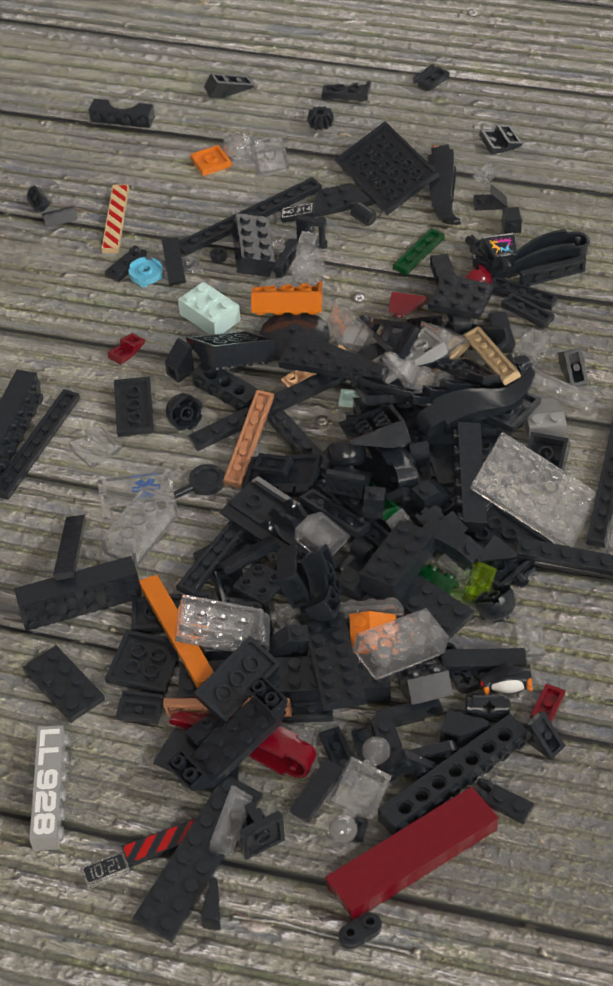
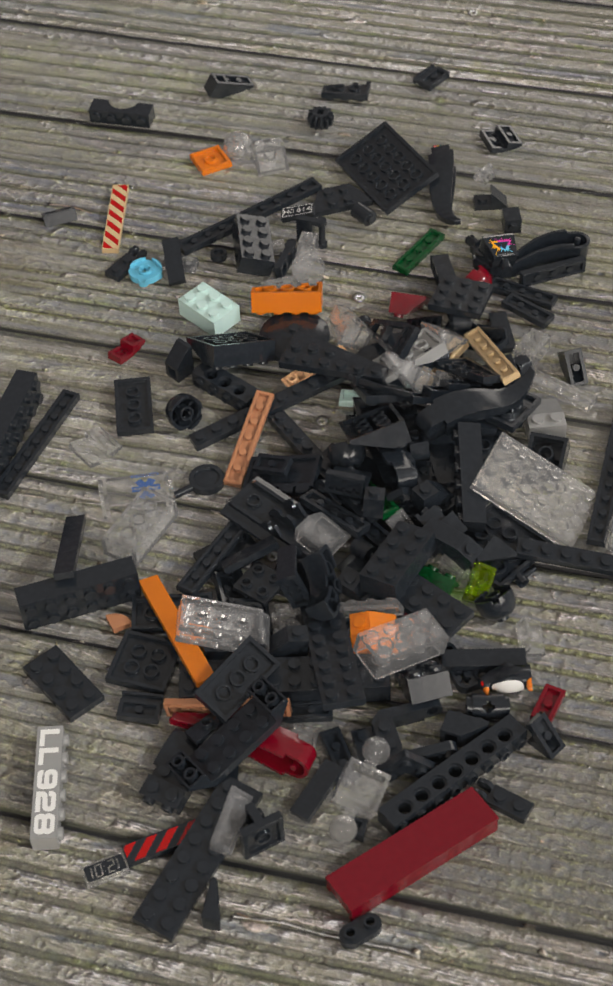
black plate [27,186,48,212] -> none
none -> nougat tile [105,613,132,634]
none -> black plate [139,757,193,815]

